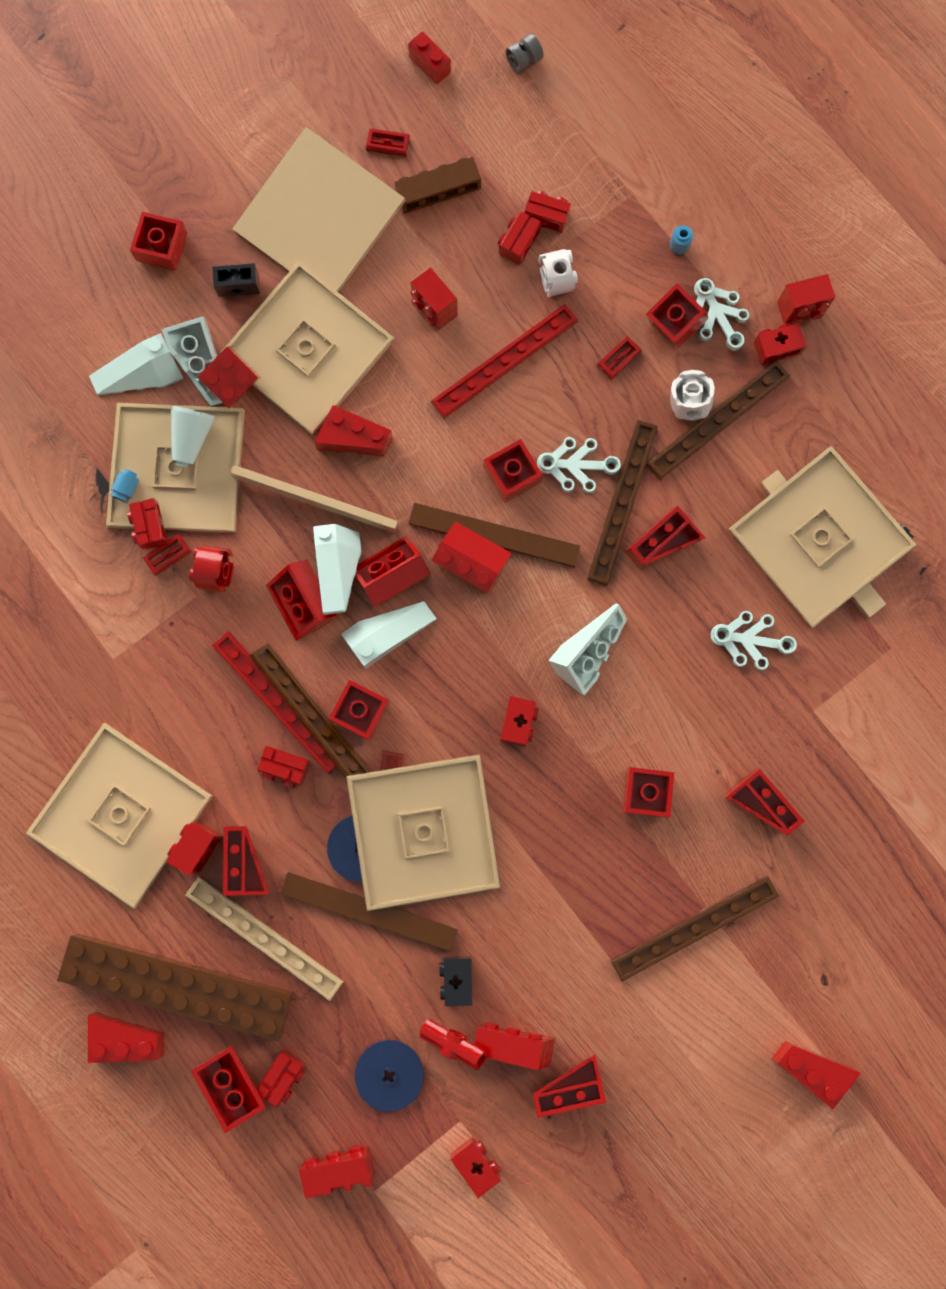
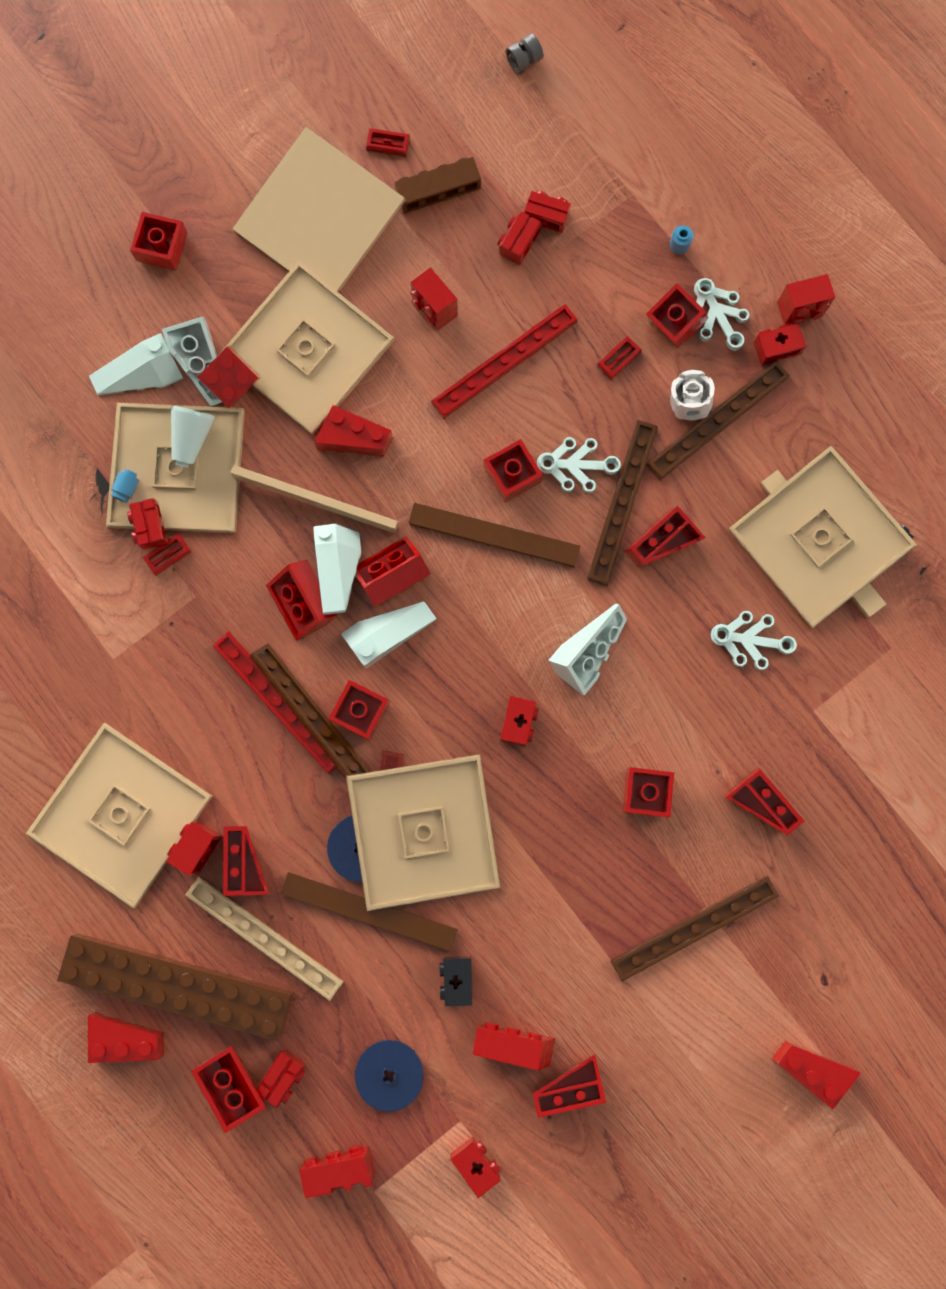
red brick [189,546,234,592] -> none
black brick [212,263,260,297] -> none
red brick [257,746,310,788] -> none
red brick [408,32,451,84] -> none
red piece [419,1019,487,1070] -> none
red slope [431,522,512,592] -> none
white brick [539,249,578,297] -> none

